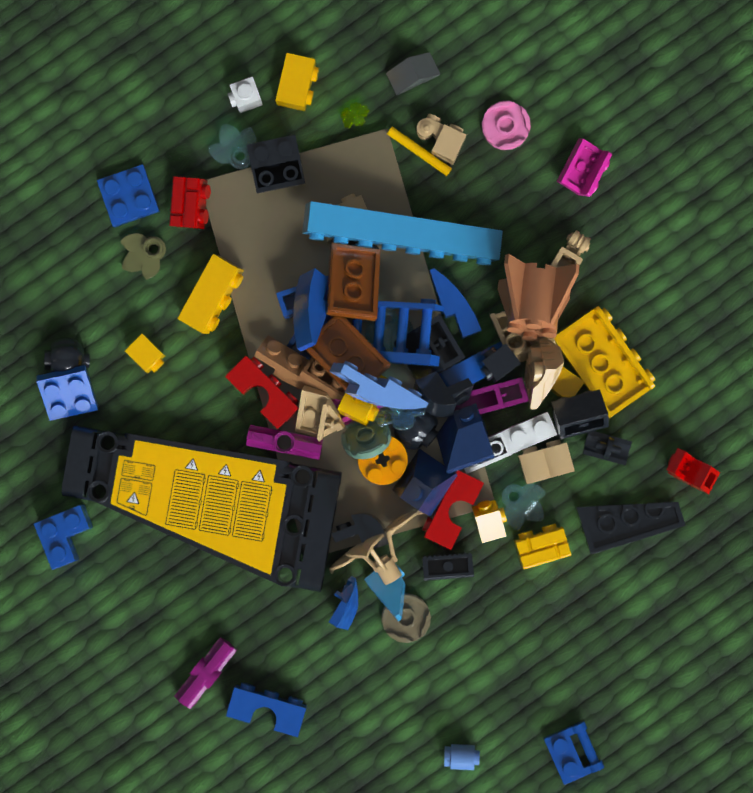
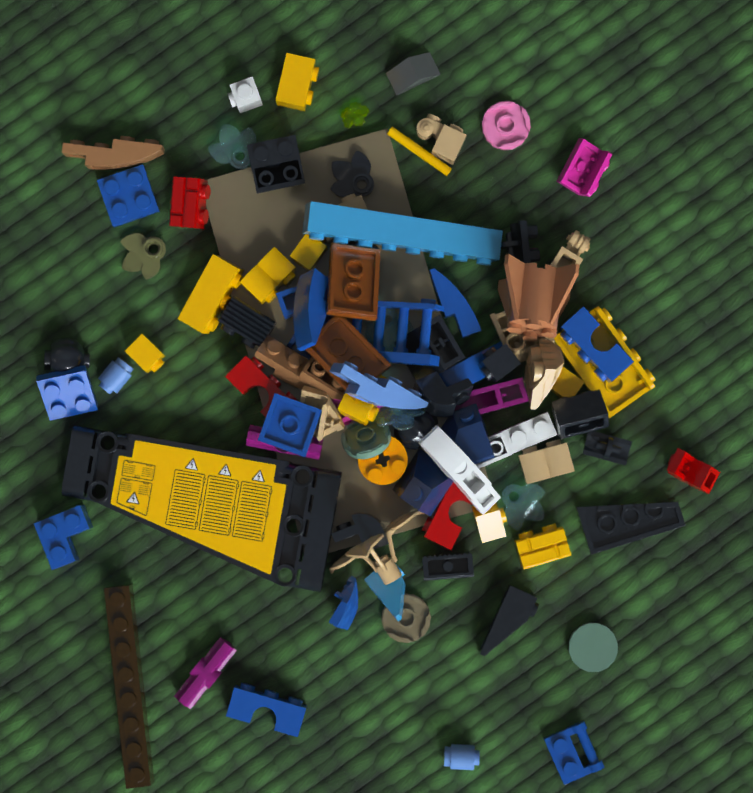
none -> medium nougat slope [62,136,165,170]
none -> medium blue brick [98,357,134,394]
none -> dark brown brick [104,584,154,789]
none -> black brick [218,296,277,349]
none -> yellow brick [240,247,296,305]
none -> blue plate [258,393,322,458]
none -> yellow brick [290,234,328,271]
none -> black plate [330,151,374,197]
none -> white slope [418,425,501,515]
none -> black slope [479,585,539,656]
none -> black hips [501,220,541,263]
none -> blue arch [559,306,634,383]
none -> sand green tile [568,623,618,672]

